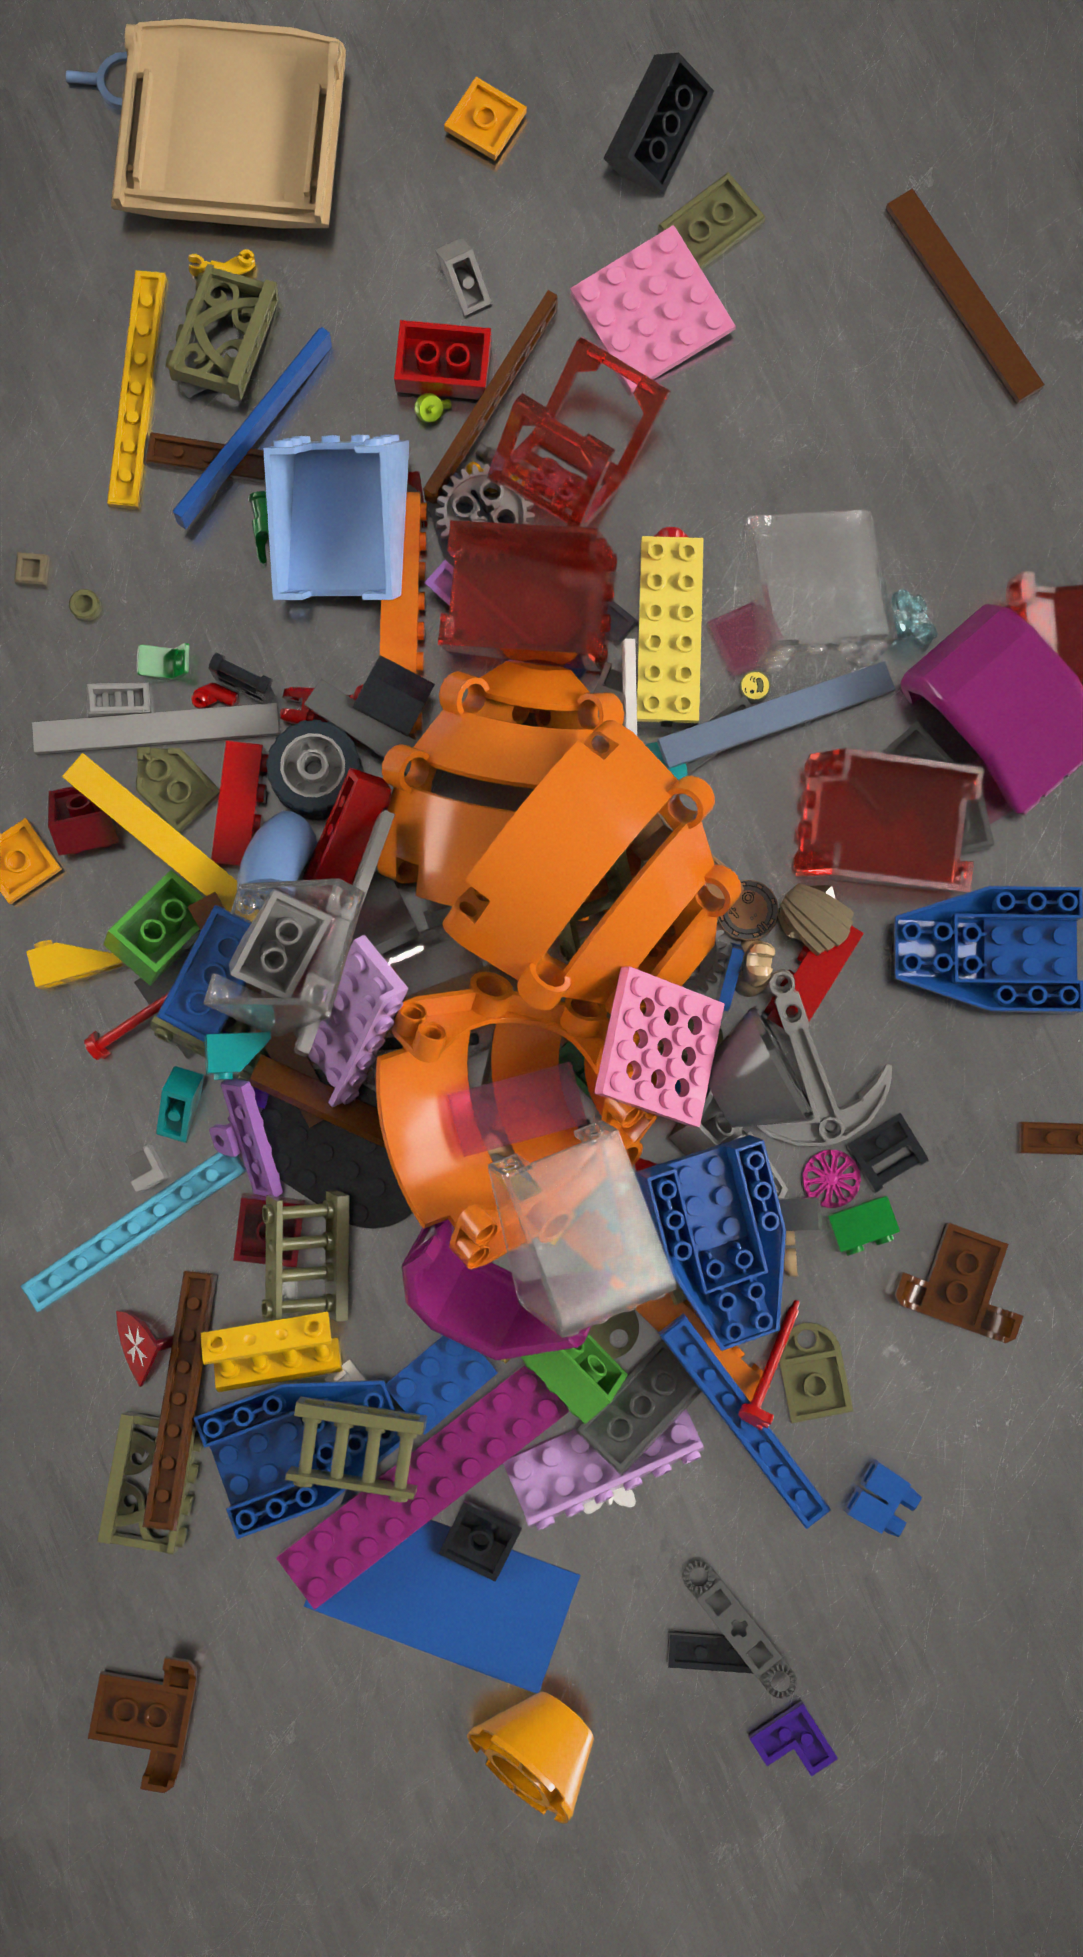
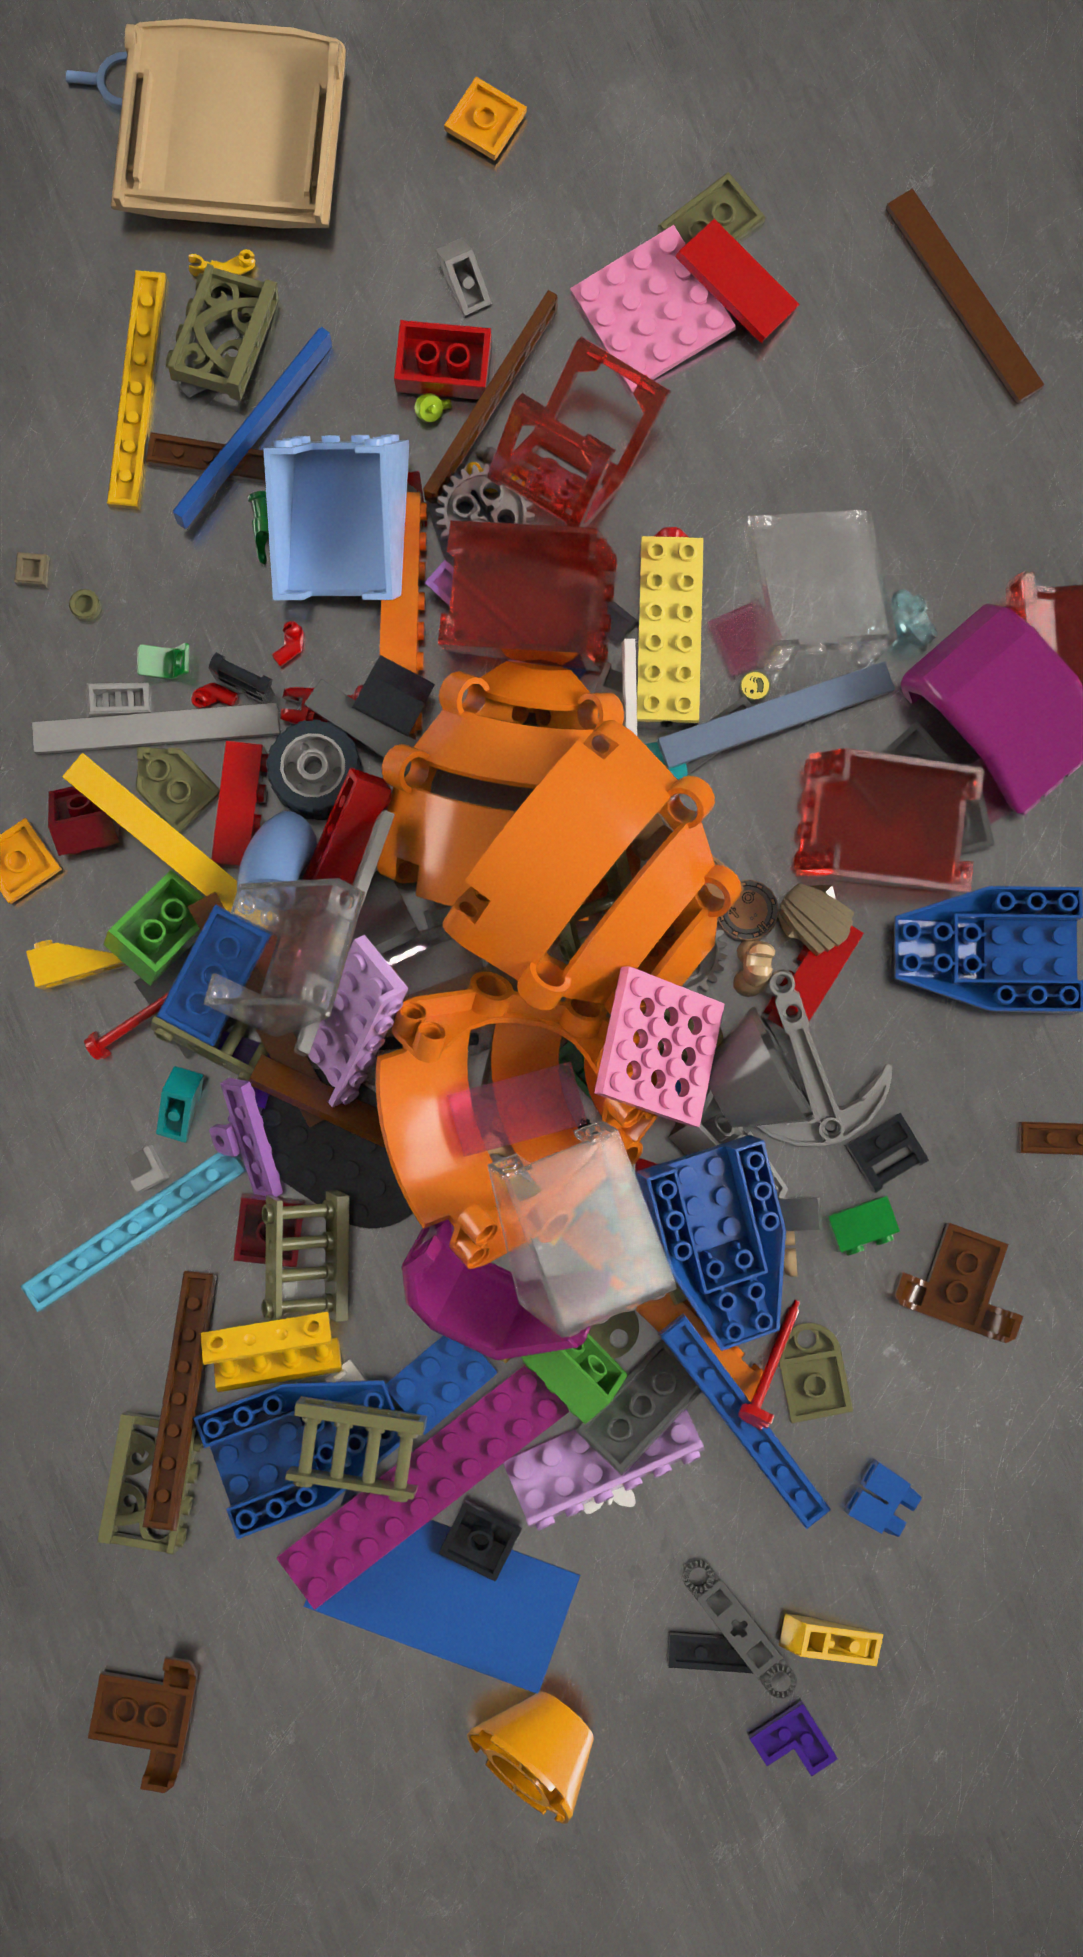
red shield [116,1310,173,1387] -> none
teal slope [204,1032,271,1081] -> none
light grey slope [229,889,333,1001] -> none
black slope [603,52,714,194] -> none
blue tile [716,942,744,1012] -> none
dark pink wheel [802,1149,861,1208] -> none
none -> red arm [271,621,304,667]
none -> red tile [675,218,800,343]
none -> yellow slope [778,1614,883,1666]

